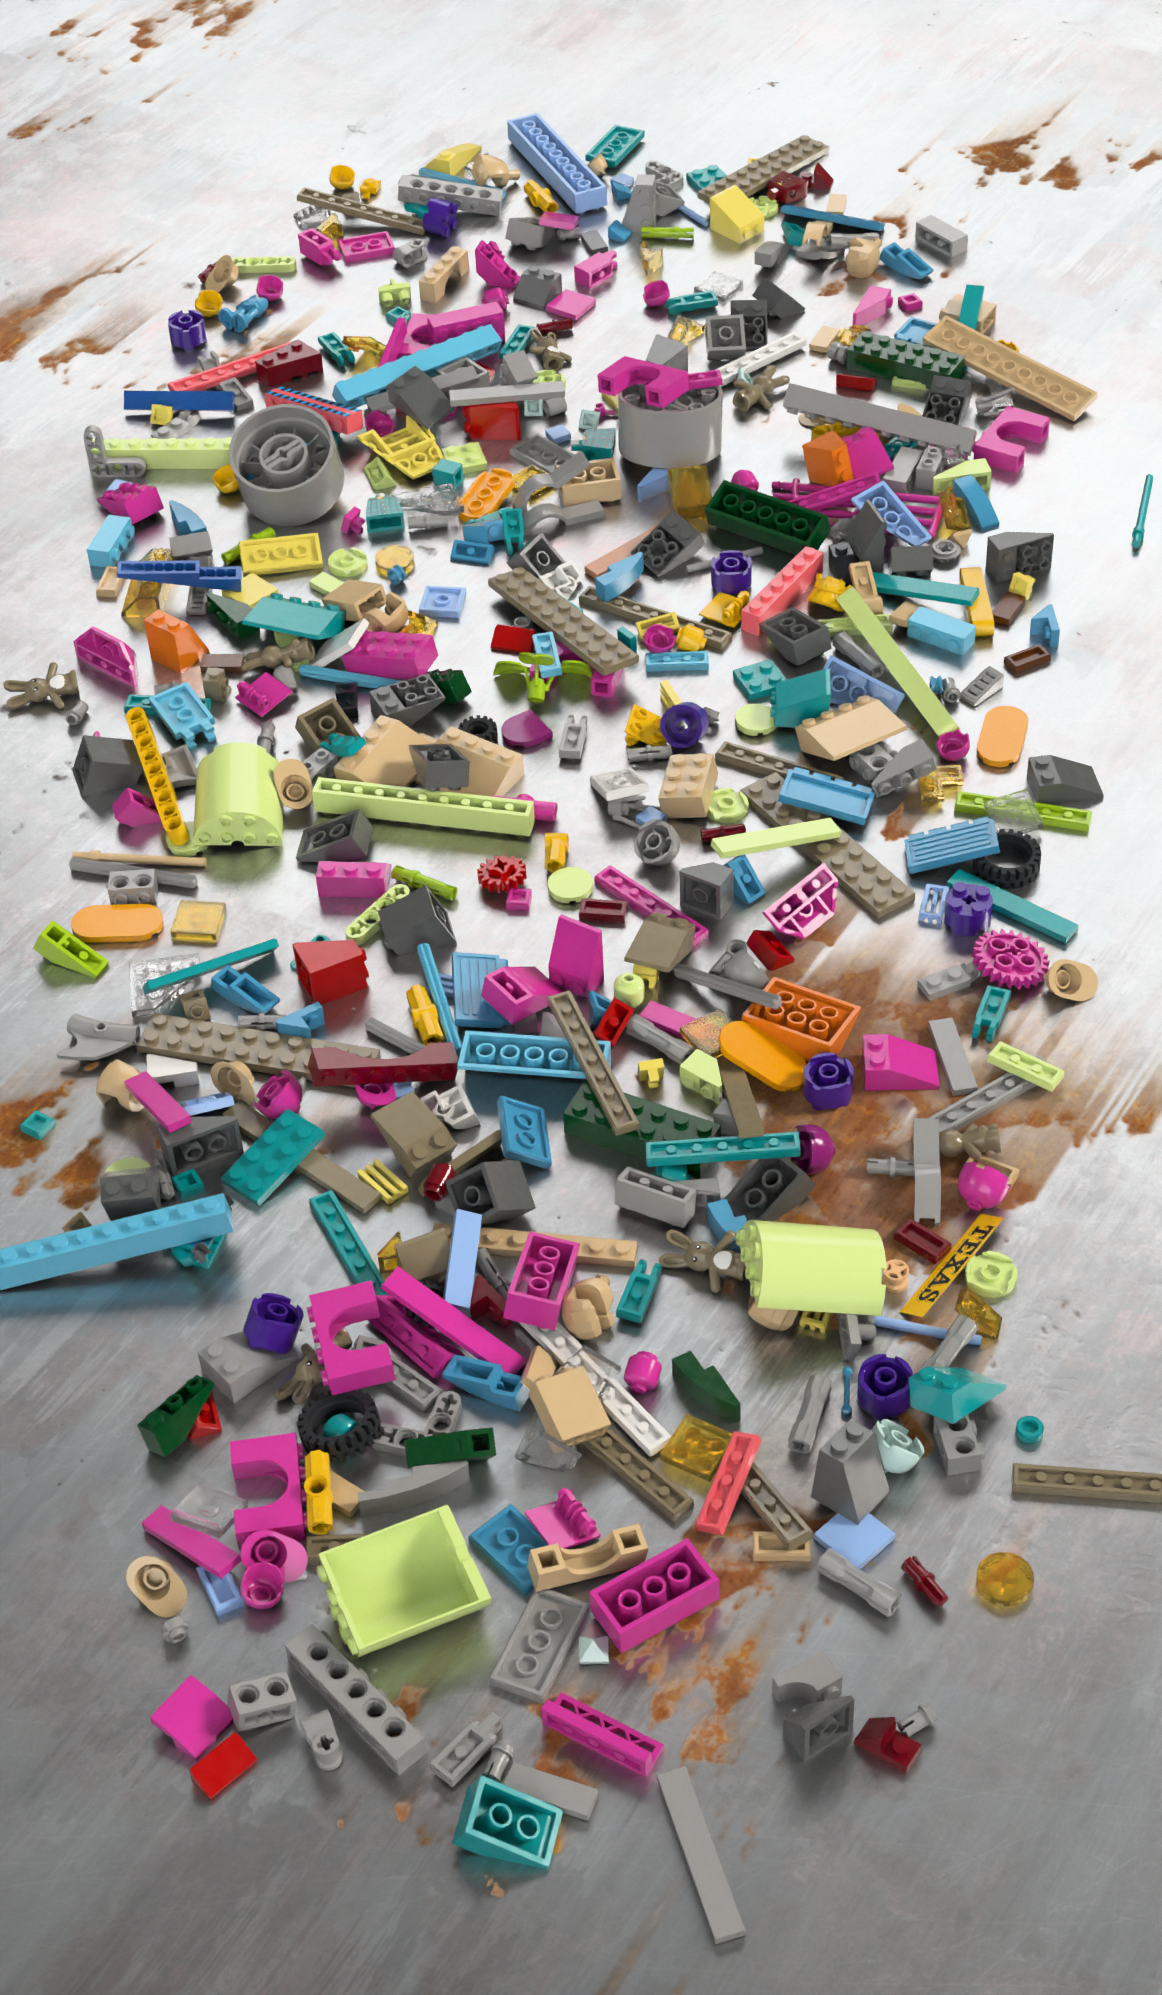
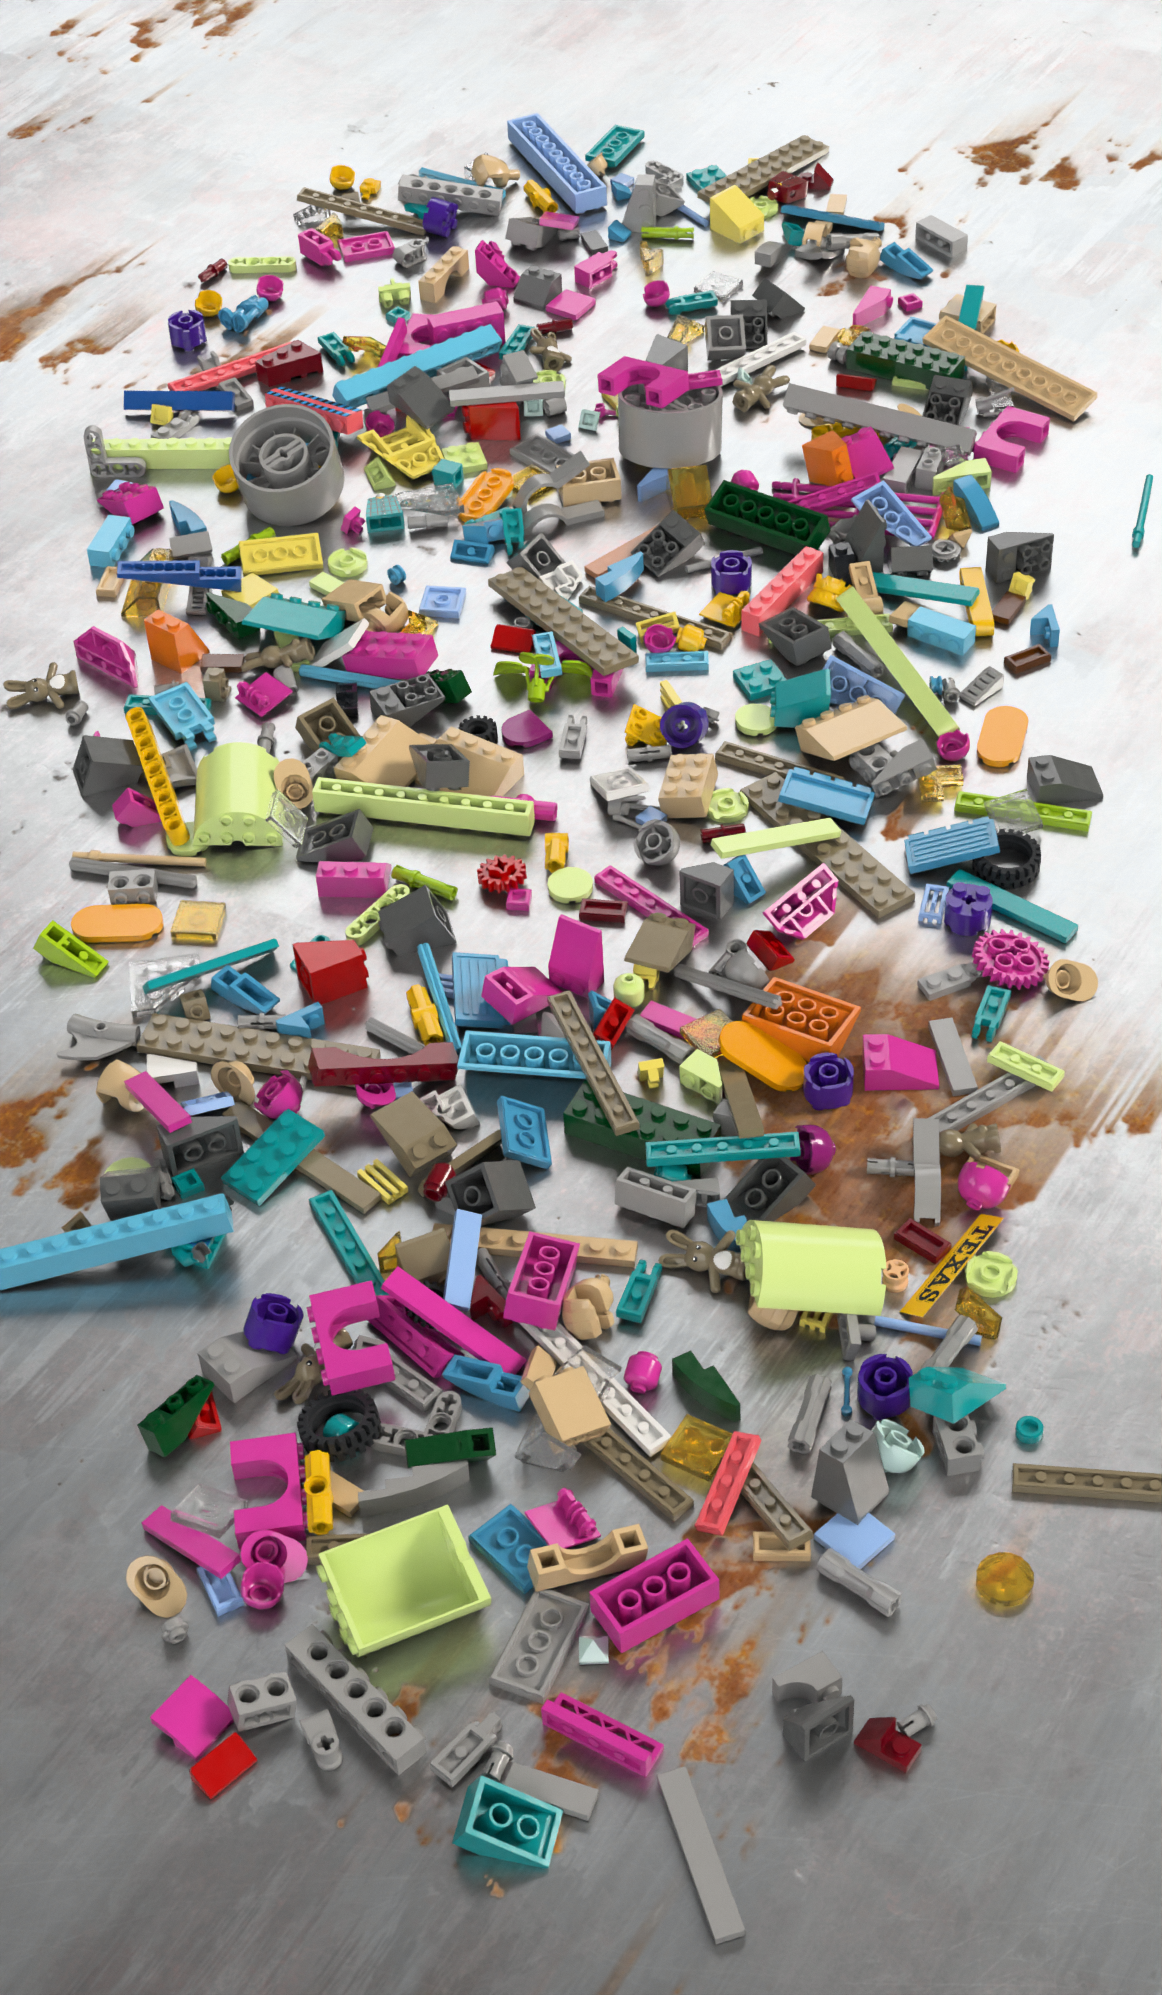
teal tile [20,1110,56,1140] -> none
tan piece [205,255,239,293] -> none
clear yellow tile [375,545,415,574] -> none
light yellow wedge [424,143,482,176] -> none
teal torso [571,428,616,461] -> none
dark red axle [901,1556,948,1608] -> none
none -> clear tile [265,789,308,848]

